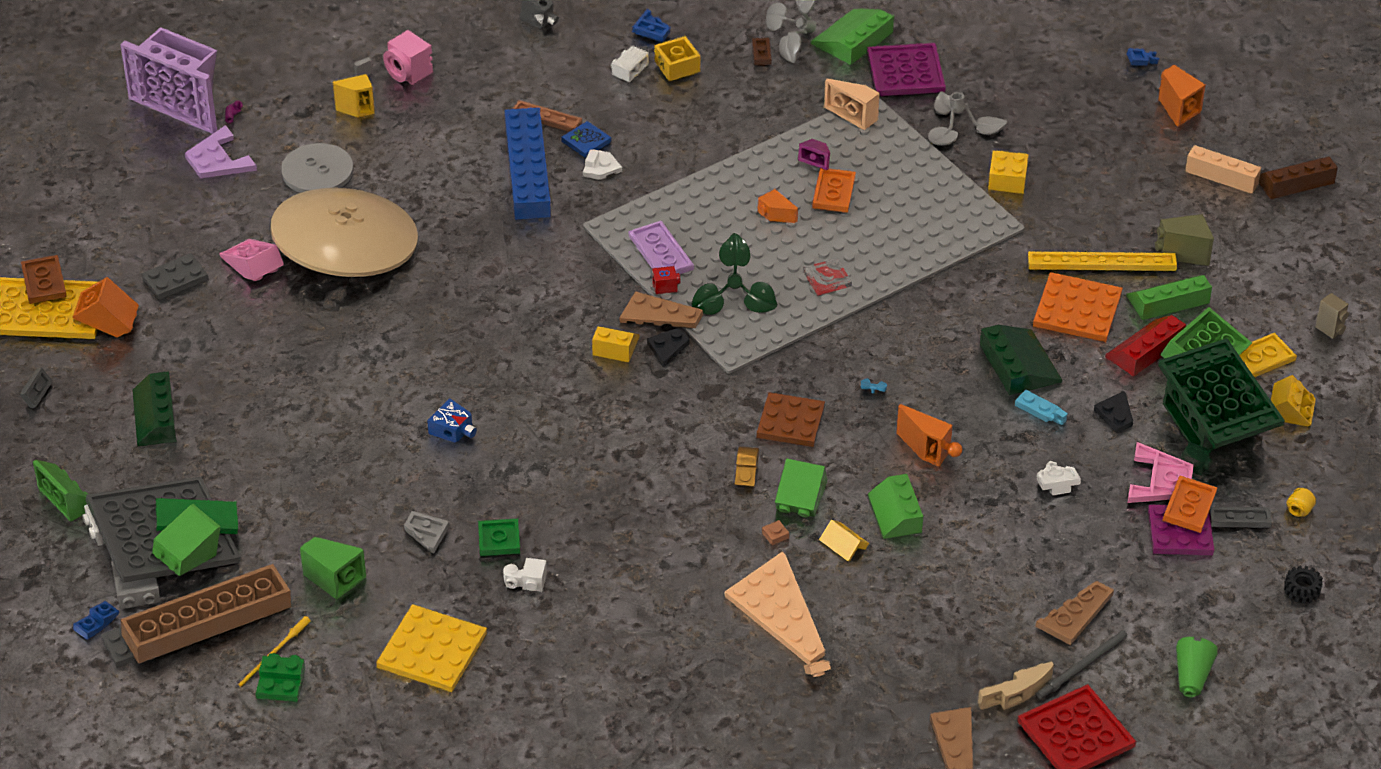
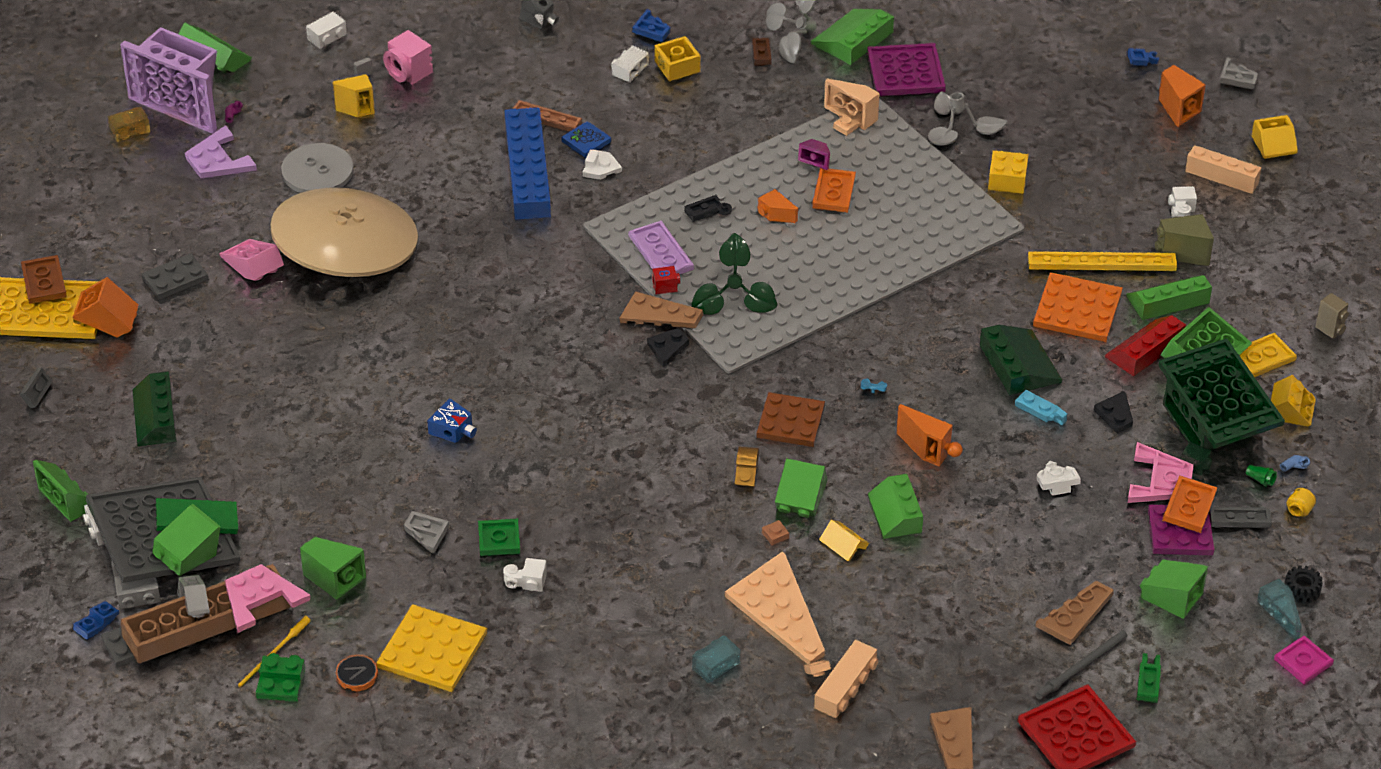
yellow slope [592,326,640,362] -> none
clear tile [803,258,852,295] -> none
tan slope [978,661,1054,710] -> none
bright green cone [1176,637,1218,698] -> none
reddish brown slope [1259,156,1338,199] -> none
none -> clear yellow brick [108,106,150,142]
none -> light grey slope [177,575,210,617]
none -> bright green slope [178,22,252,72]
none -> bright pink wing [225,564,310,633]
none -> white brick [306,12,347,49]
none -> black tile [336,655,378,692]
none -> black hinge [684,195,732,222]
none -> clear light blue brick [692,635,740,684]
none -> light nougat brick [814,640,878,718]
none -> light nougat plate [833,115,859,136]
none -> green hinge [1136,653,1161,703]
none -> bright green slope [1140,559,1208,619]
none -> white brick [1168,186,1197,218]
none -> light grey wing [1220,57,1258,89]
none -> green cone [1246,465,1277,487]
none -> yellow slope [1252,115,1298,159]
none -> clear light blue slope [1257,578,1302,641]
none -> dark pink tile [1274,635,1334,684]
none -> medium blue arm [1280,455,1310,472]

